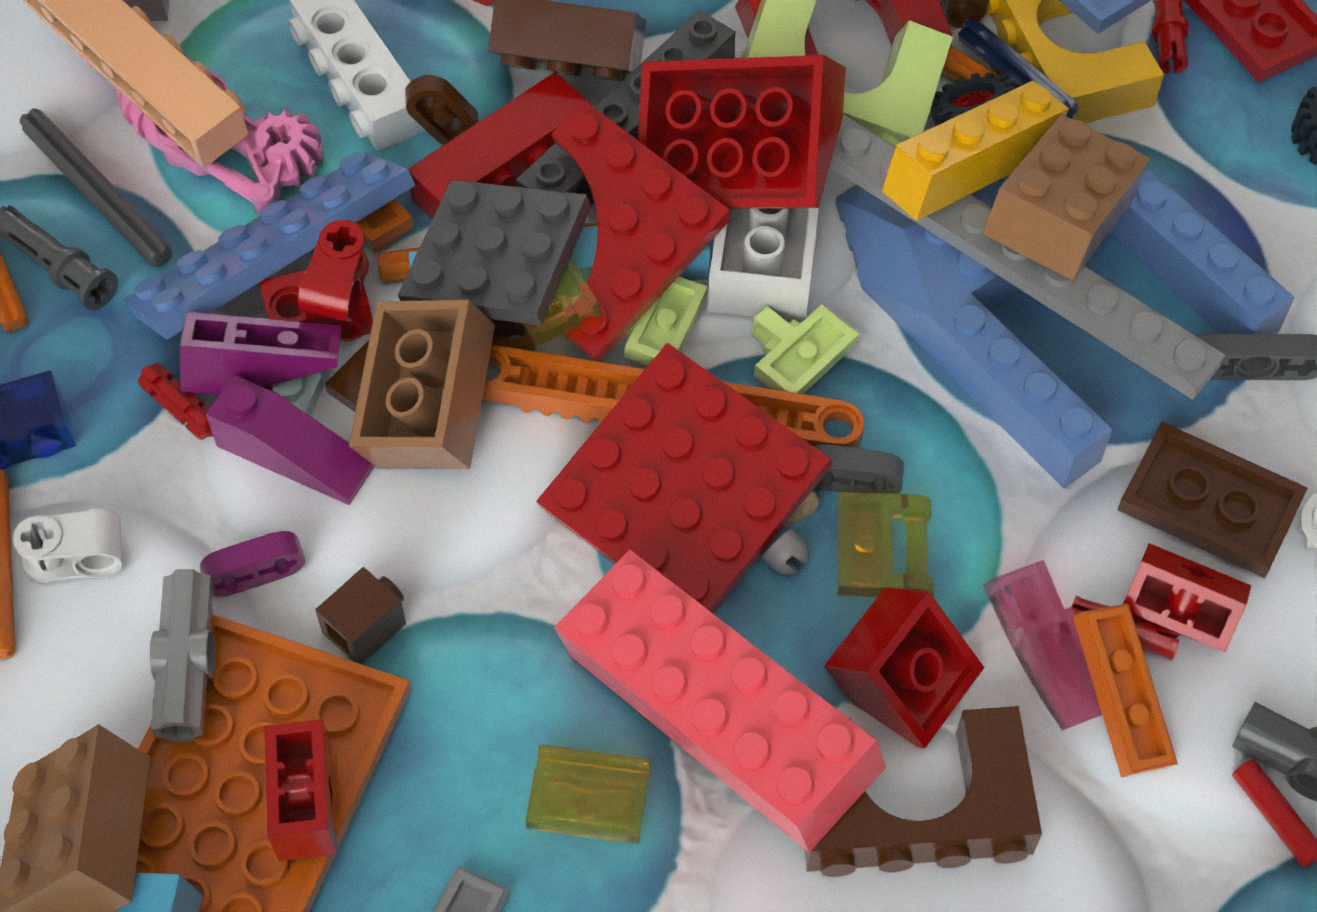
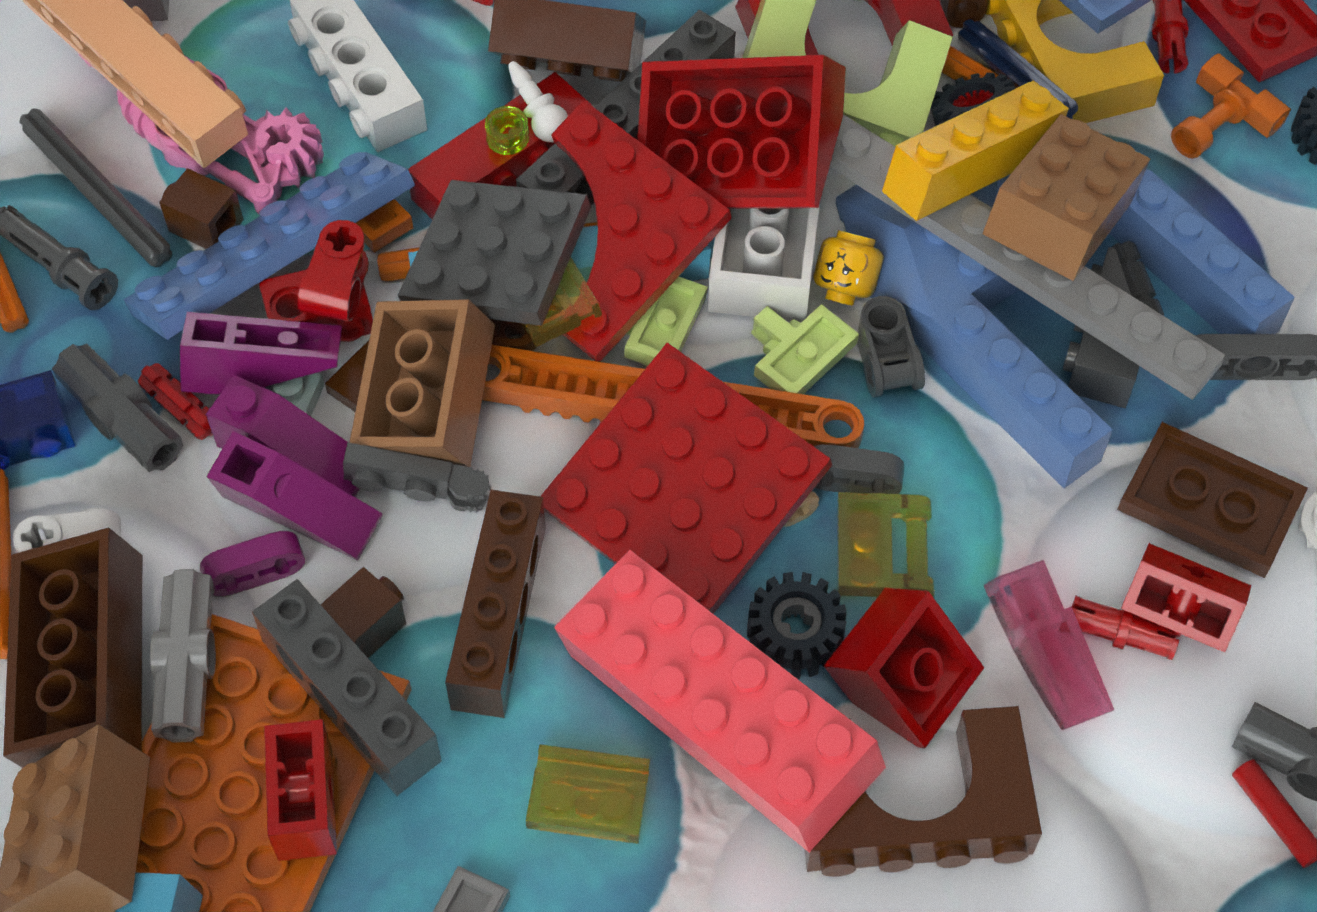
reddish brown plate [405,75,479,145] -> none
light grey hinge [762,528,809,576] -> none
orange tile [1073,604,1178,778] -> none
none -> reddish brown brick [3,527,143,768]
none -> dark grey piece [52,343,184,472]
none -> reddish brown brick [159,168,244,249]
none -> magenta slope [206,431,383,561]
none -> dark grey brick [252,579,442,796]
none -> dark grey hinge [343,442,491,513]
none -> reddish brown brick [445,489,546,718]
none -> clear neon green bush [485,106,529,155]
none -> white bar [508,61,568,142]
none -> black bush [747,572,847,679]
none -> yellow head [813,230,884,306]
none -> dark grey piece [857,296,925,397]
none -> dark grey slope [1062,247,1139,409]
none -> dark grey axle [1111,241,1164,316]
none -> orange bar [1171,53,1291,159]

